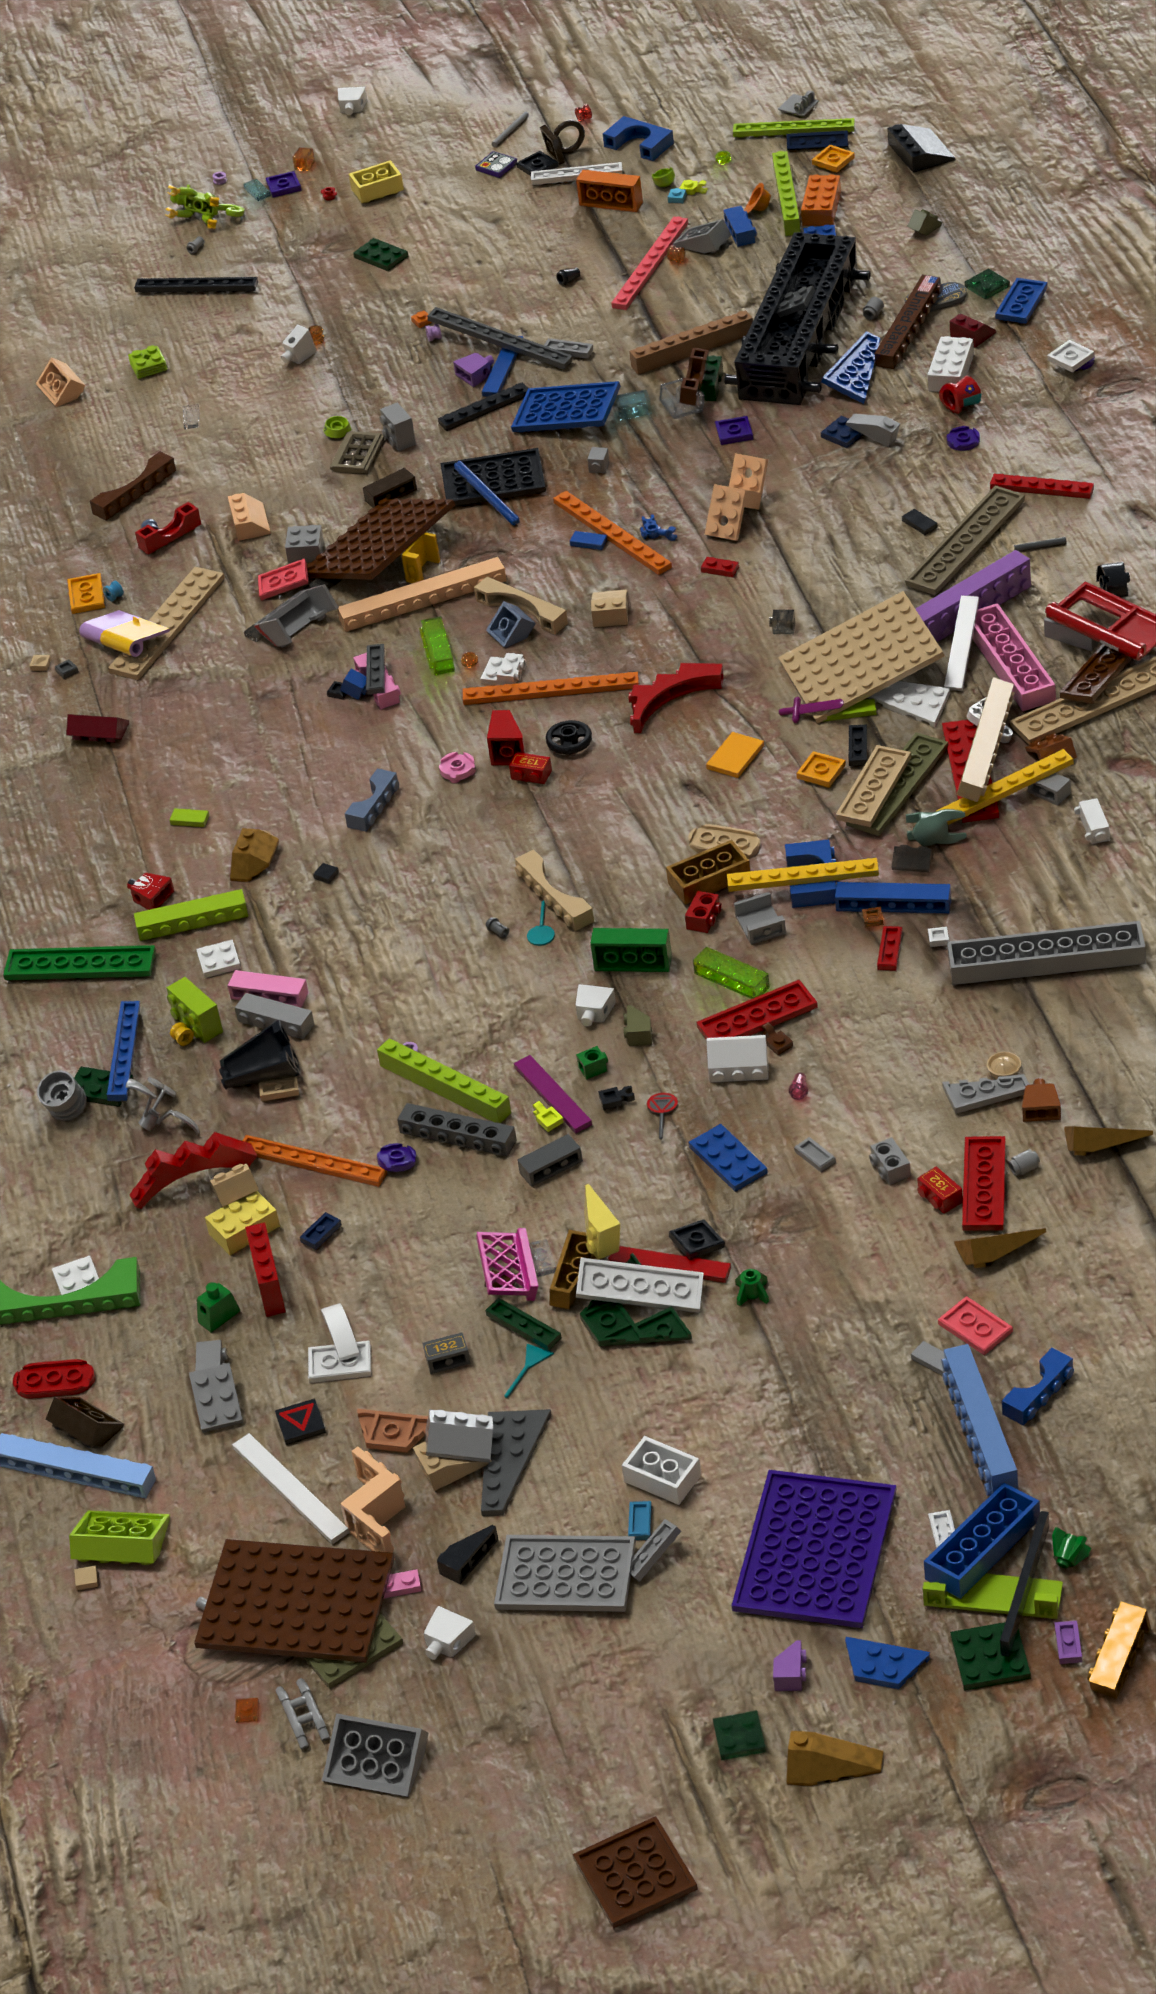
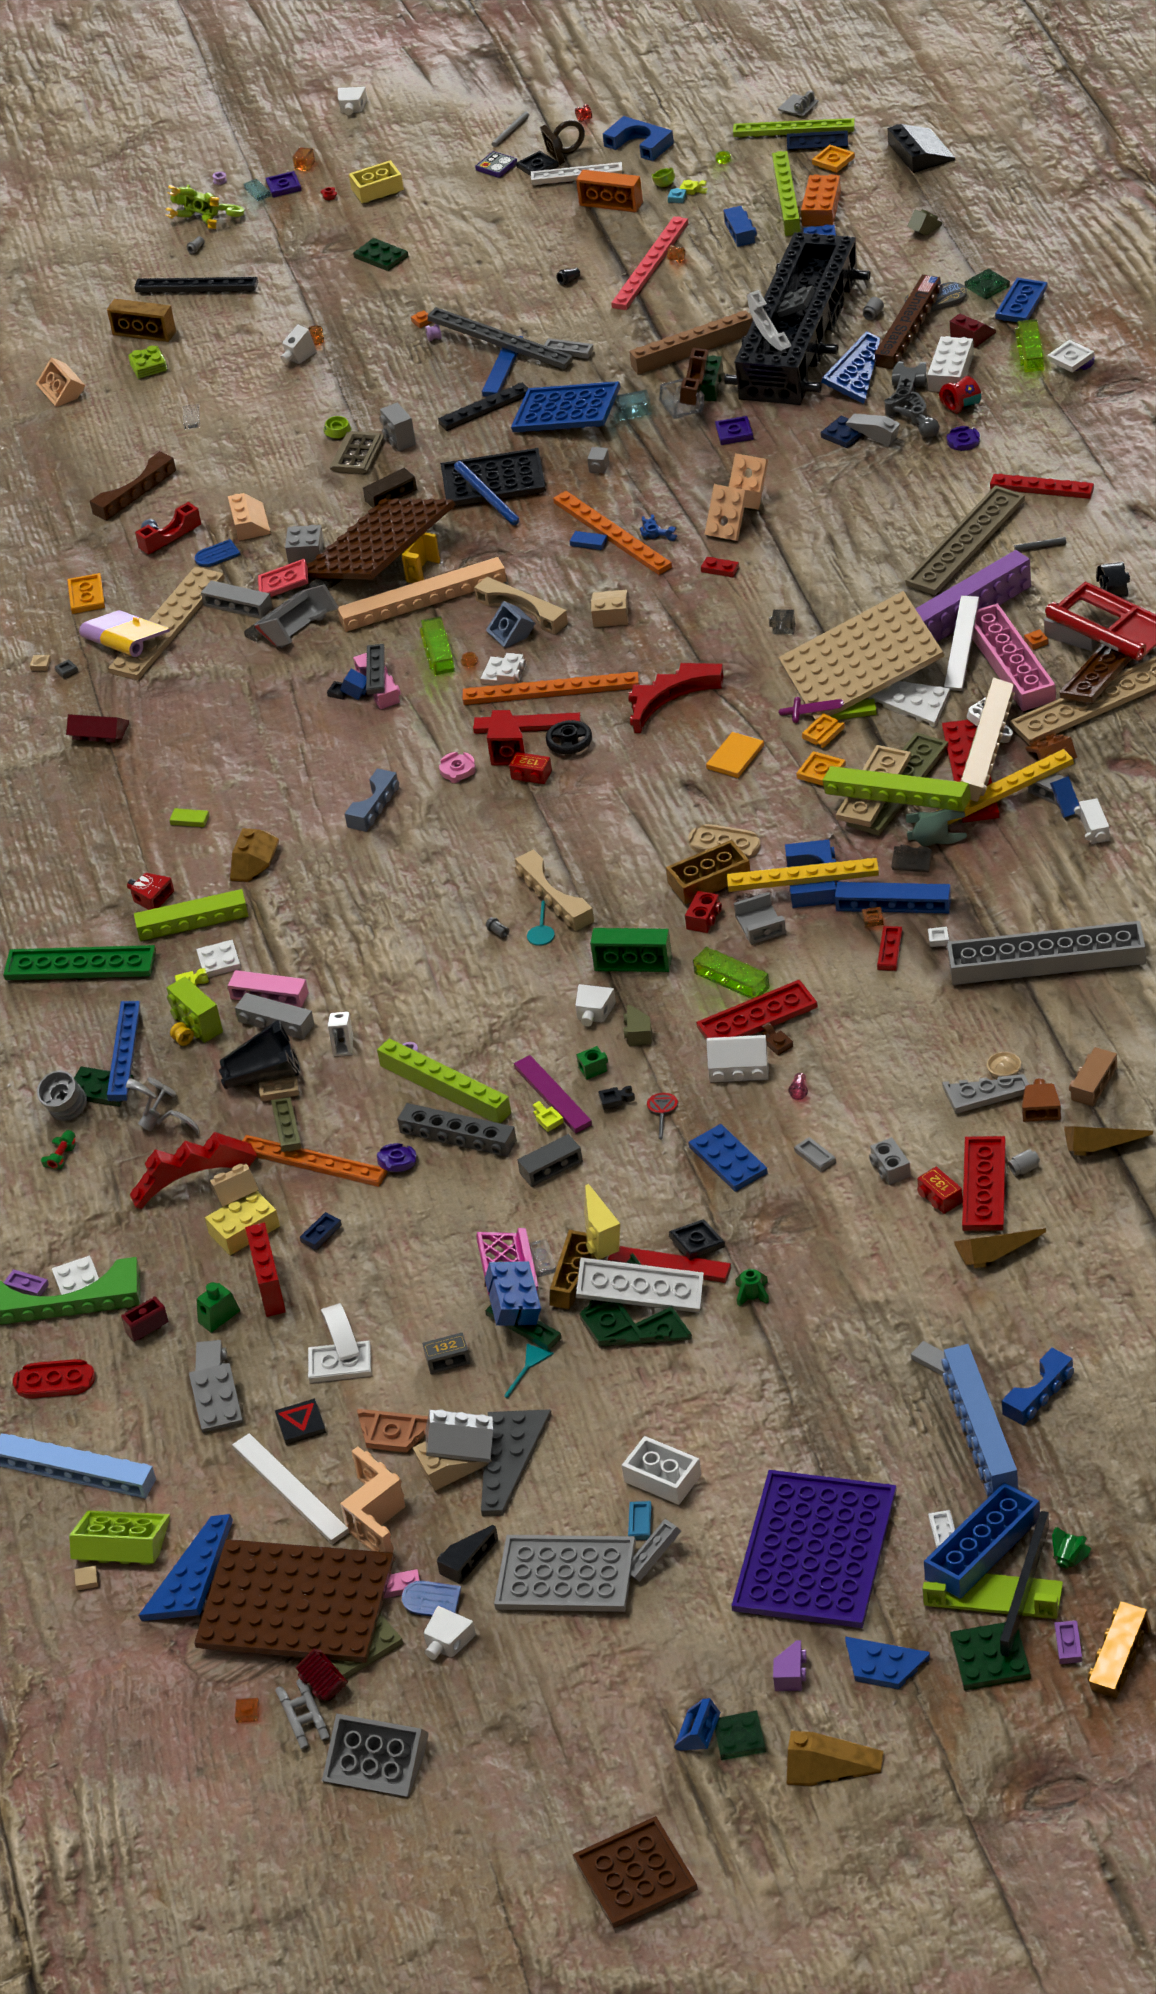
dark brown slope [45,1397,124,1448] -> none
dark azure wheel [103,580,124,602] -> none
black tile [313,863,339,884] -> none
medium lavender torso [453,353,494,387] -> none
light grey slope [673,219,731,253] -> none
orange piece [744,183,771,214] -> none
black plate [848,724,867,766] -> none
black tile [902,509,938,535] -> none
coral tile [938,1296,1013,1355] -> none
none -> medium lavender plate [3,1269,49,1296]
none -> green piece [41,1130,76,1169]
none -> pearl gold brick [107,298,176,342]
none -> dark red brick [121,1296,169,1342]
none -> blue wing [138,1514,233,1621]
none -> neon yellow plate [175,968,209,987]
none -> blue window [195,539,241,567]
none -> light grey brick [201,580,272,619]
none -> olive plate [271,1097,301,1152]
none -> dark red brick [295,1649,348,1701]
none -> white torso [328,1012,353,1057]
none -> window [402,1581,461,1616]
none -> red tile [473,712,581,734]
none -> blue piece [485,1261,541,1326]
none -> blue tile [674,1698,721,1751]
none -> white slope [747,290,791,351]
none -> light orange plate [802,713,845,748]
none -> lime brick [823,766,971,811]
none -> dark grey piece [884,361,940,438]
none -> clear neon green brick [1015,319,1044,372]
none -> orange plate [1024,629,1049,650]
none -> blue tile [1050,776,1079,818]
none -> medium nougat brick [1069,1047,1117,1106]

